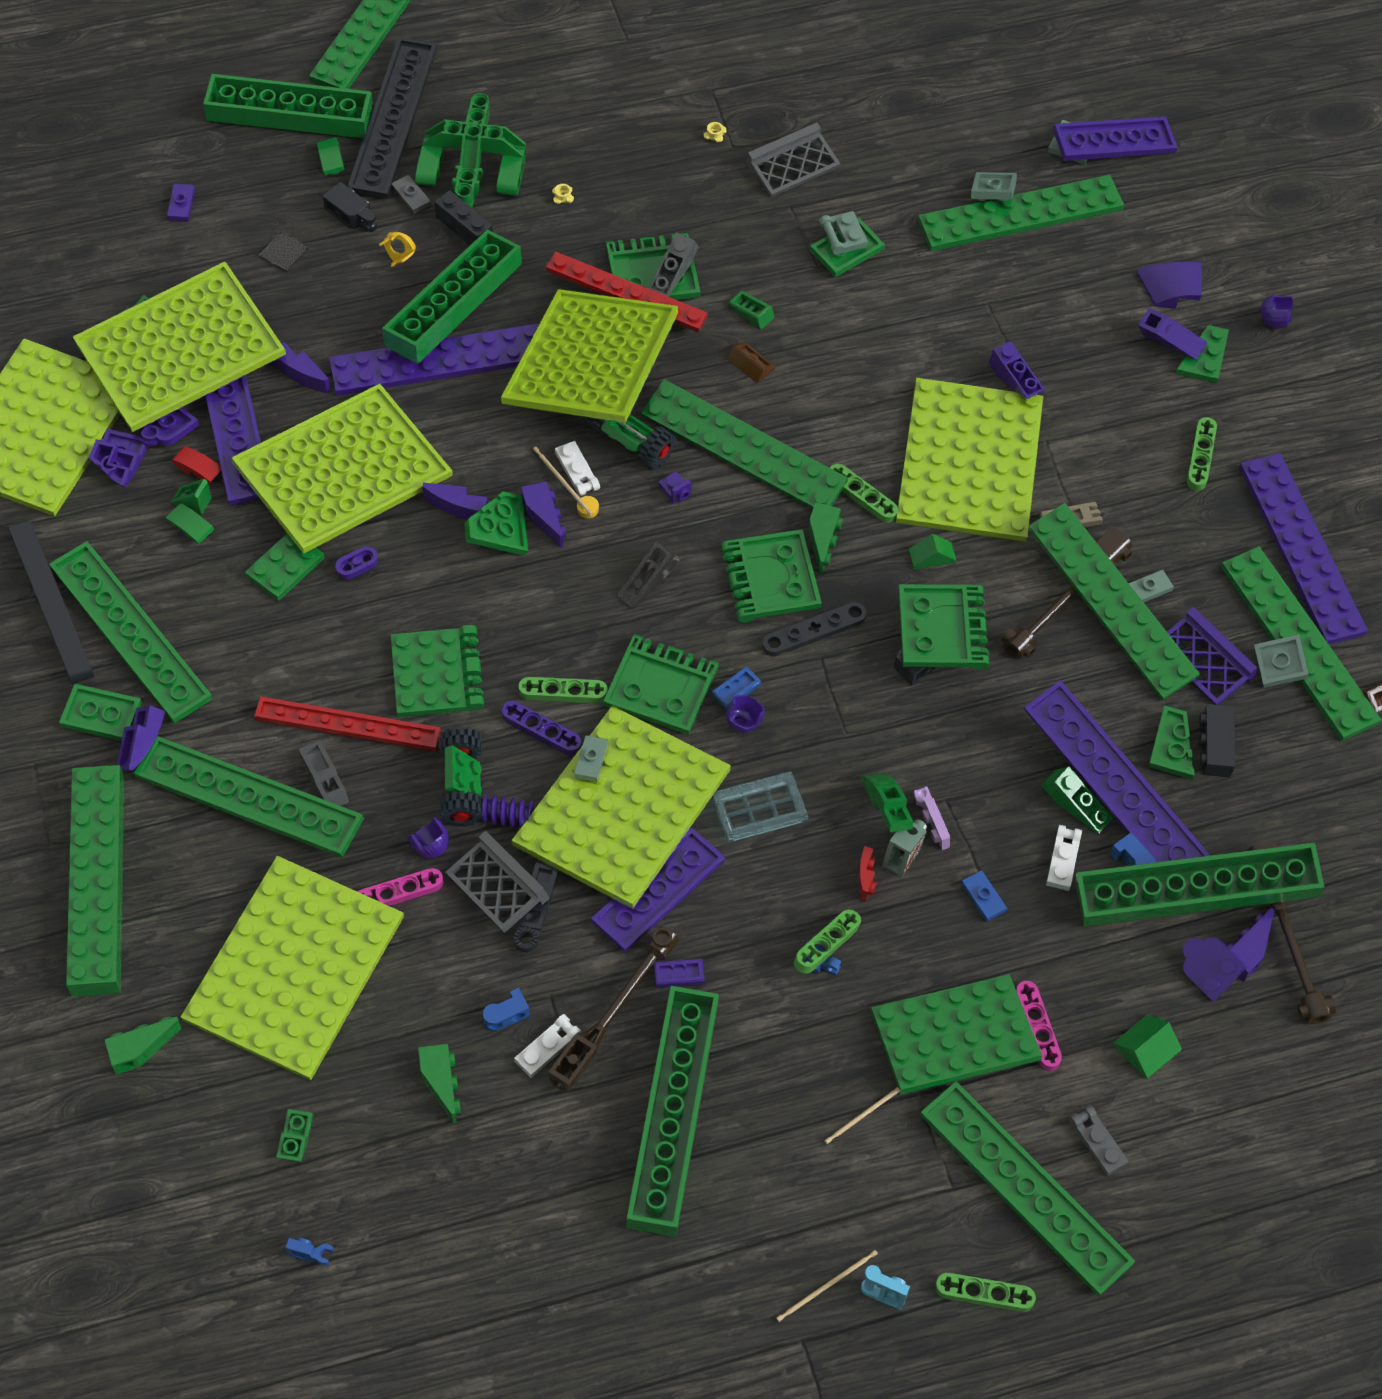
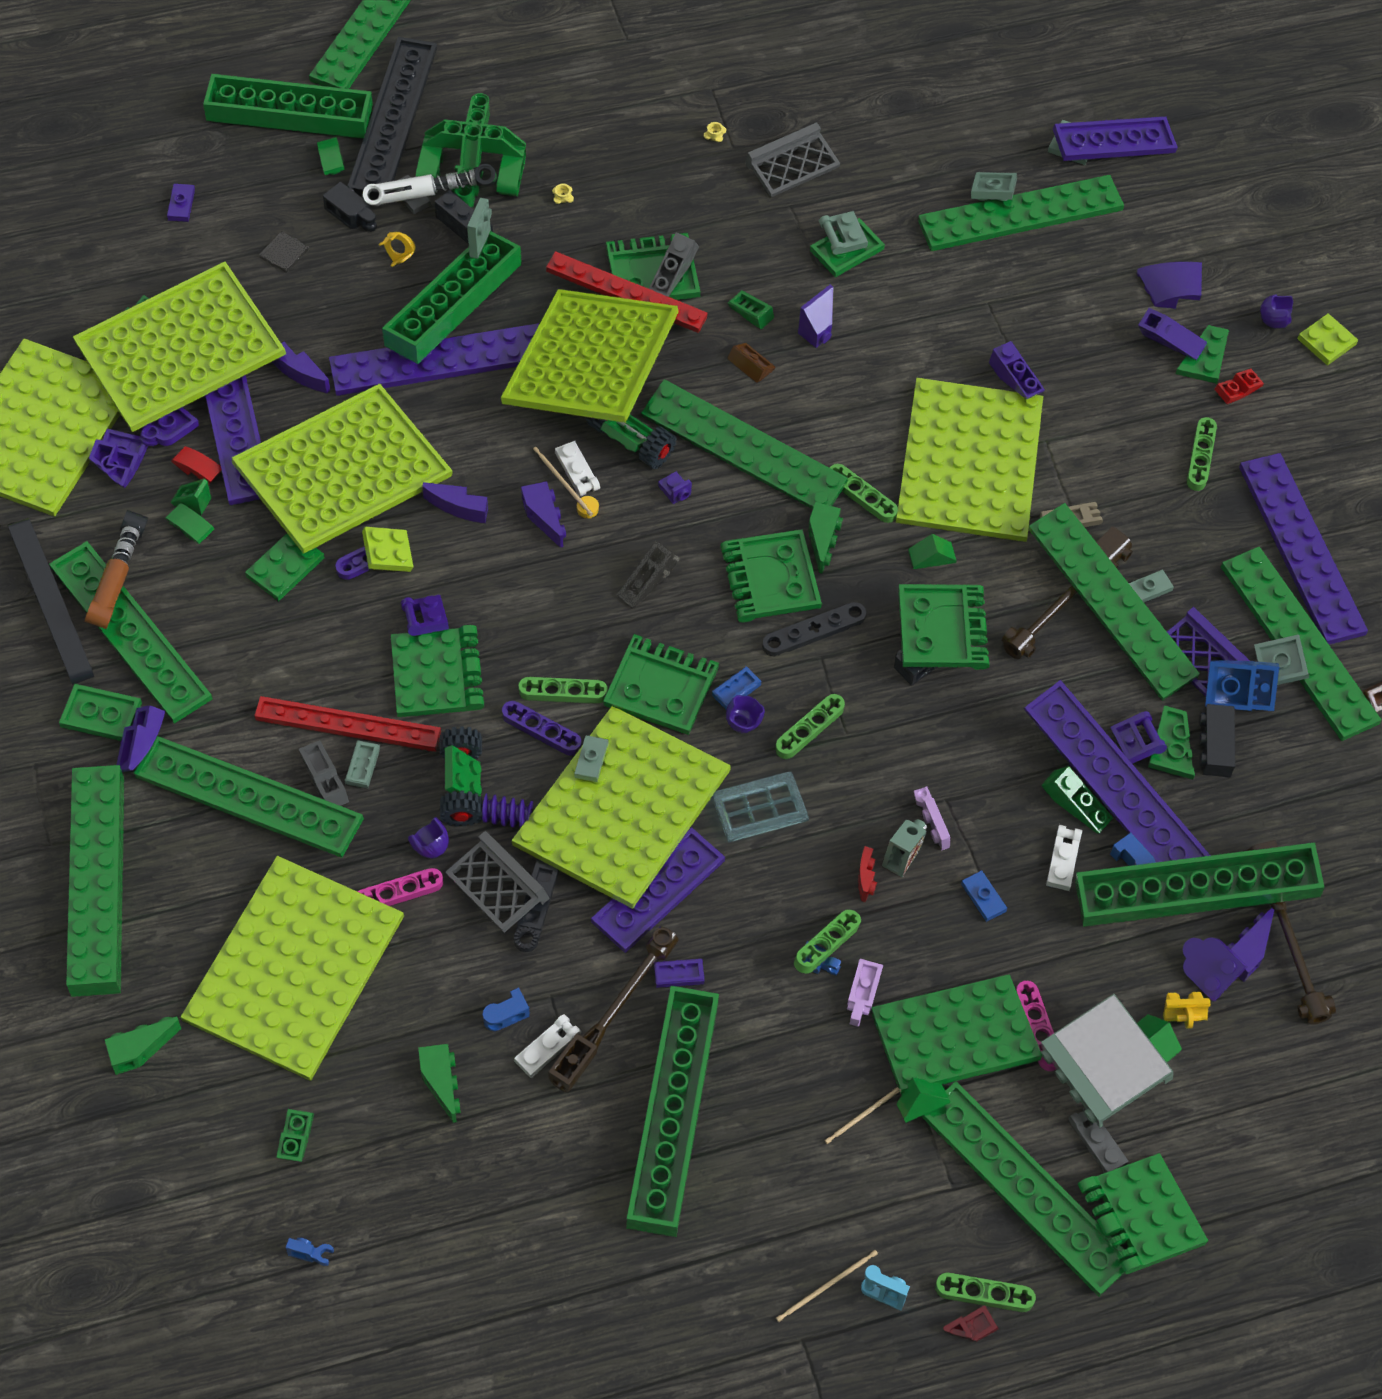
green plate [464,491,528,556] -> none
green slope [861,772,913,832] -> none
none -> dark orange piece [84,510,149,629]
none -> sand green plate [345,740,380,789]
none -> lime plate [362,527,413,572]
none -> piece [363,164,497,206]
none -> dark purple plate [401,595,449,636]
none -> sand green plate [467,198,492,259]
none -> bright green beam [775,694,845,759]
none -> slope [798,285,833,348]
none -> lavender hinge [847,959,883,1027]
none -> green slope [897,1077,951,1123]
none -> dark red slope [943,1305,998,1342]
none -> flat silver panel [1041,994,1173,1128]
none -> green hinge [1078,1153,1208,1274]
none -> dark purple plate [1111,711,1167,764]
none -> yellow hips [1163,992,1211,1029]
none -> blue slope [1205,660,1279,711]
none -> red slope [1214,369,1264,404]
none -> lime plate [1297,314,1358,366]

